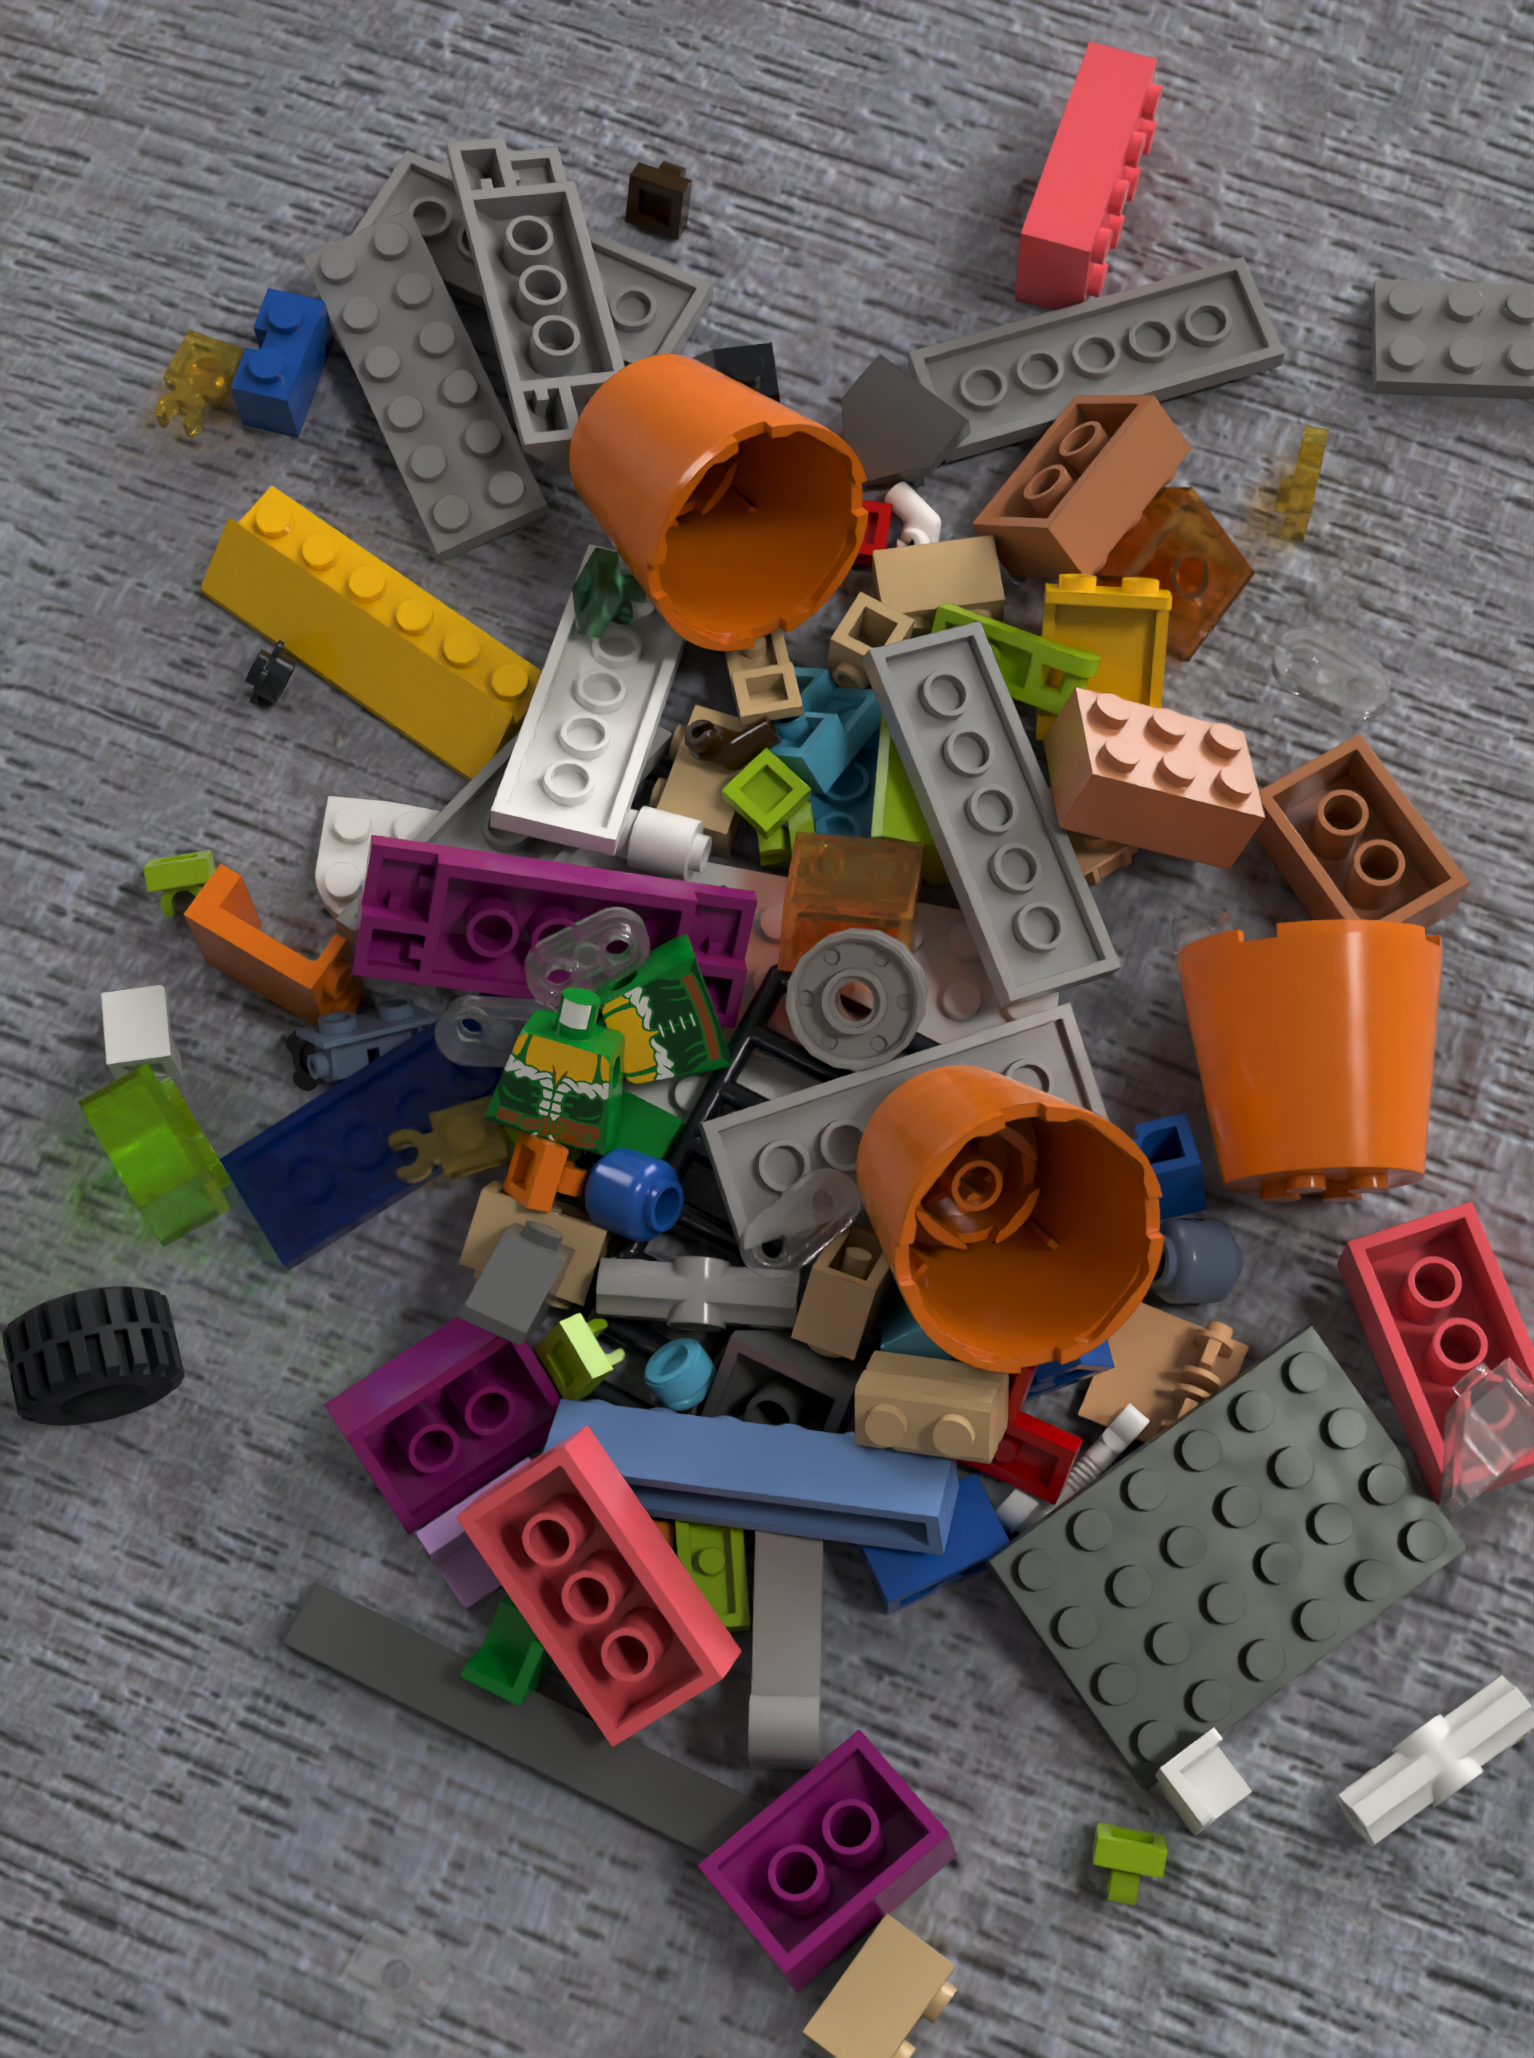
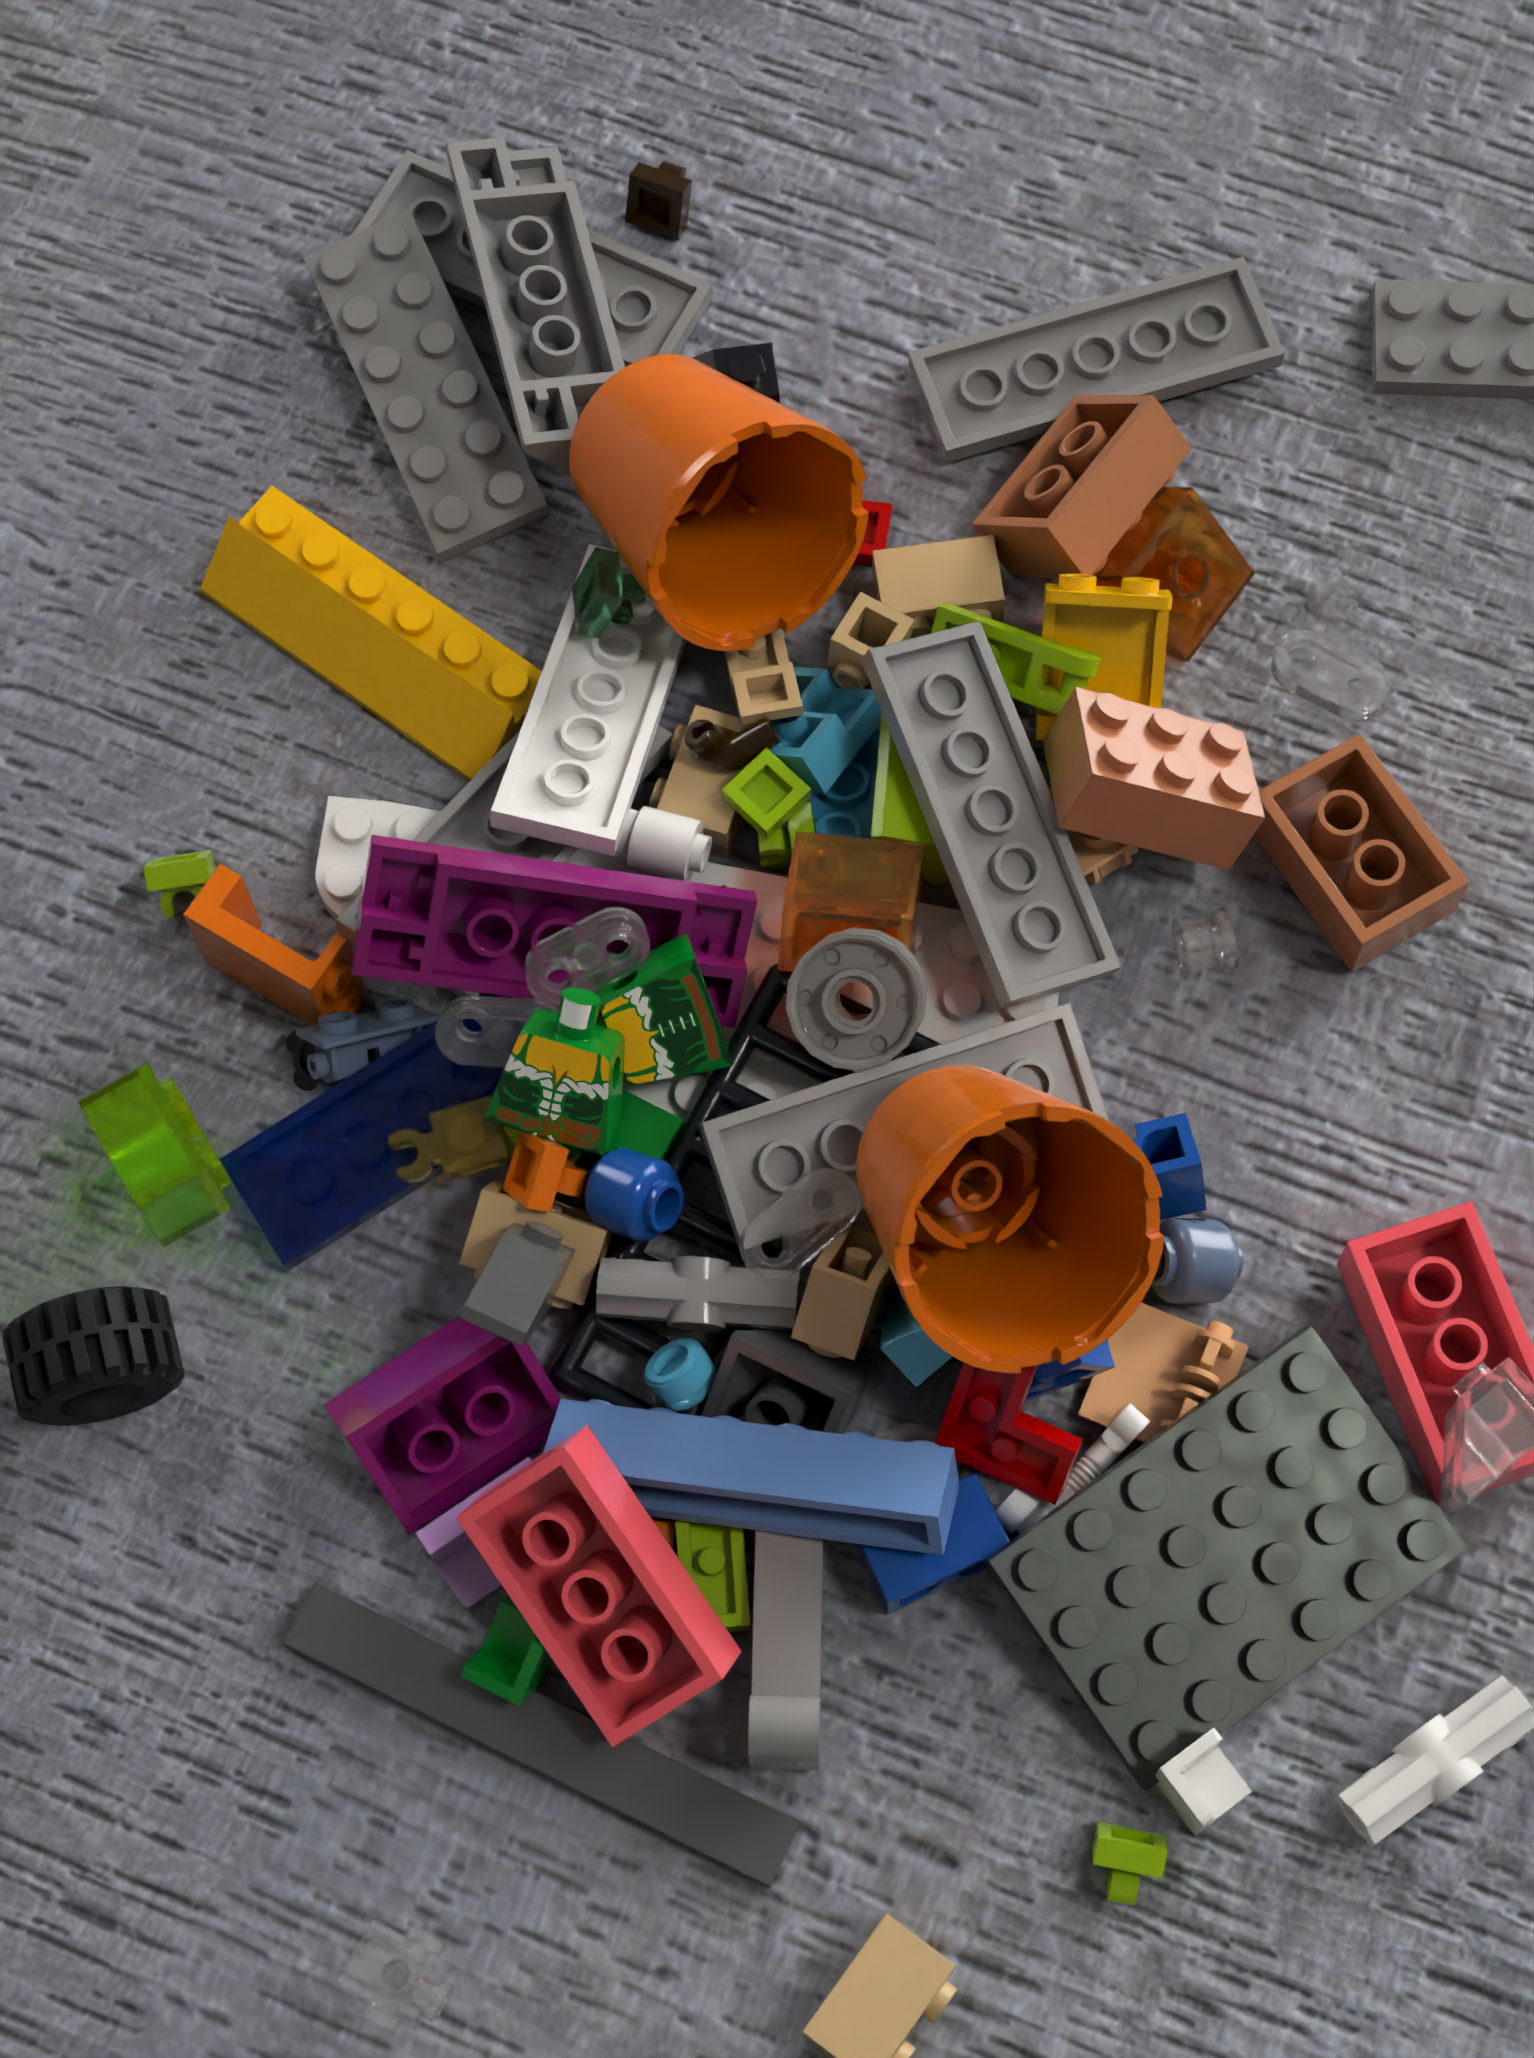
white panel [101,985,182,1086] -> none
clear yellow plate [155,330,244,438] -> none
blue brick [231,288,334,438] -> none
black plate [245,640,297,705] -> none
lime tile [535,1312,626,1401] -> none
magenta slope [697,1729,957,1994] -> none
dark grey slope [841,354,971,492] -> none
tan brick [855,1350,1009,1464] -> none
white arm [884,481,942,547] -> none
coral brick [1015,41,1163,310] -> none
orange cone [1177,919,1443,1203] -> none
clear yellow plate [1273,425,1329,542] -> none

